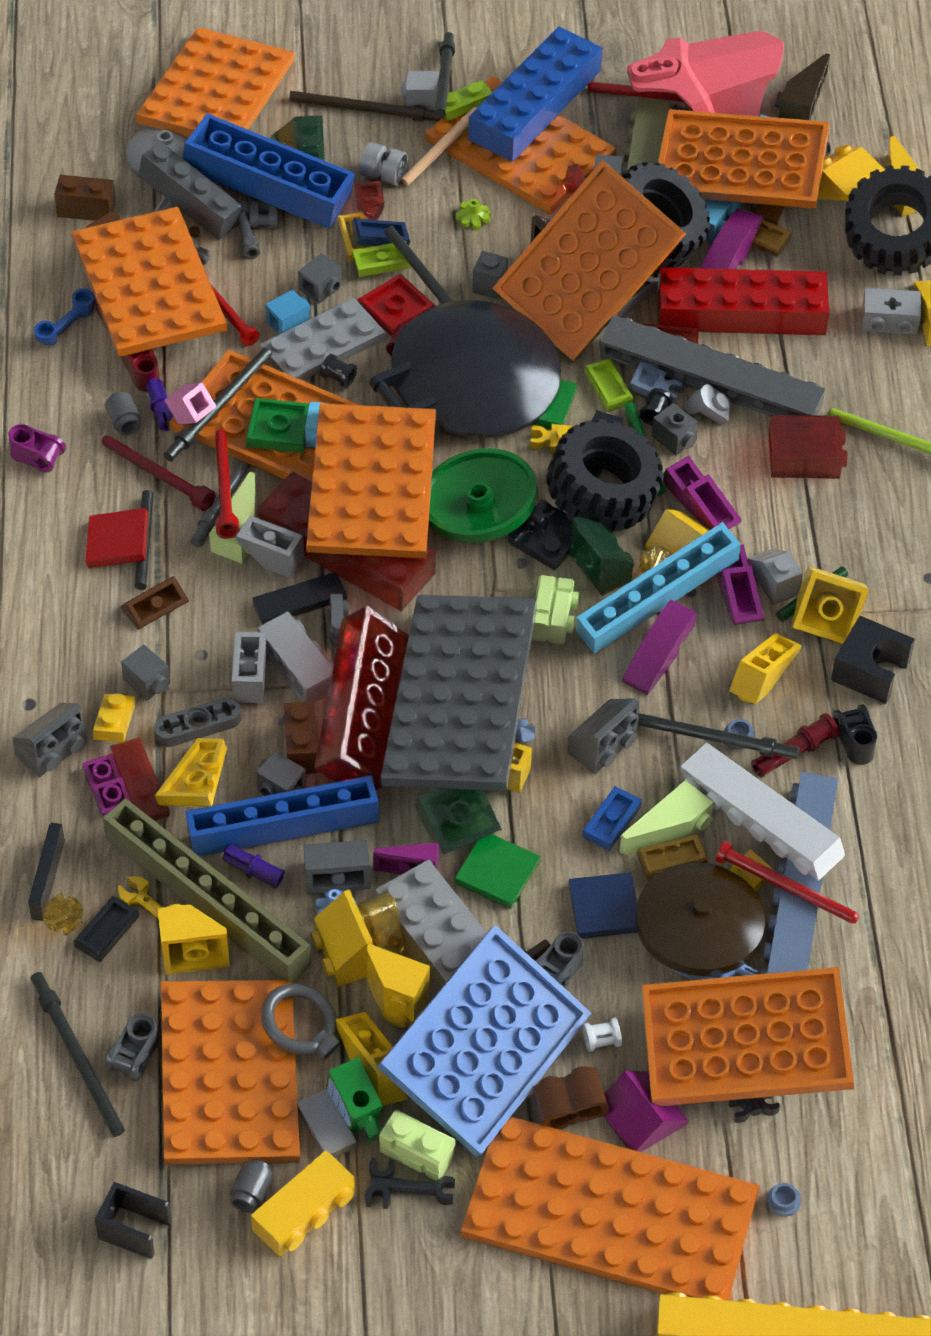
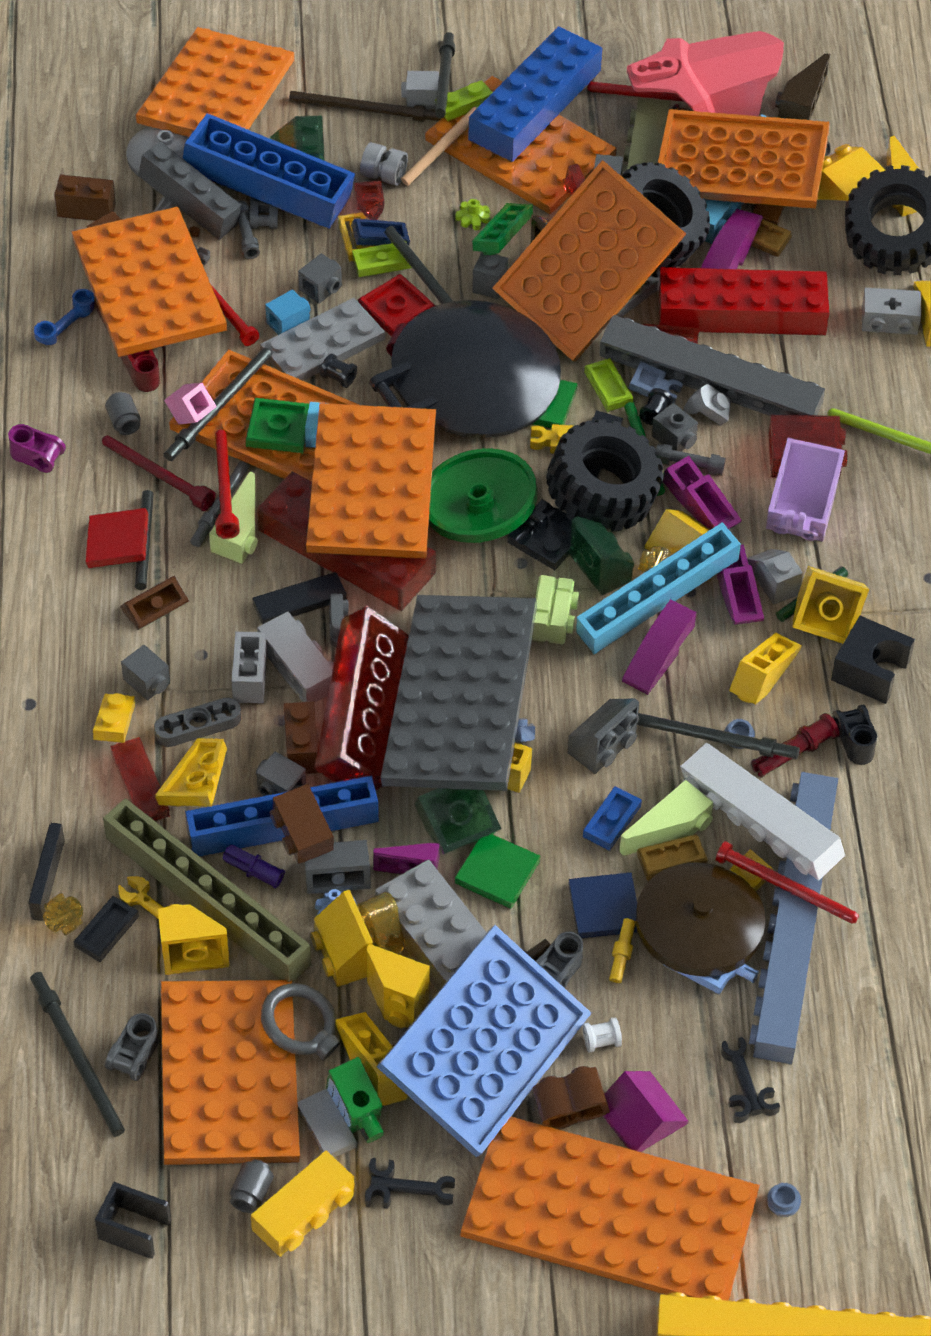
dark grey slope [12,703,87,778] -> none
magenta slope [82,754,132,816] -> none
dark purple axle [146,378,174,431] -> none
light grey slope [236,516,304,579] -> none
yellowish green brick [379,1110,455,1181] -> none
orange plate [642,967,854,1106] -> none
none -> reddish brown brick [269,784,334,864]
none -> green plate [472,203,533,255]
none -> yellow bar [609,918,636,983]
none -> dark grey bar [656,444,726,475]
none -> lavender piece [766,438,845,541]

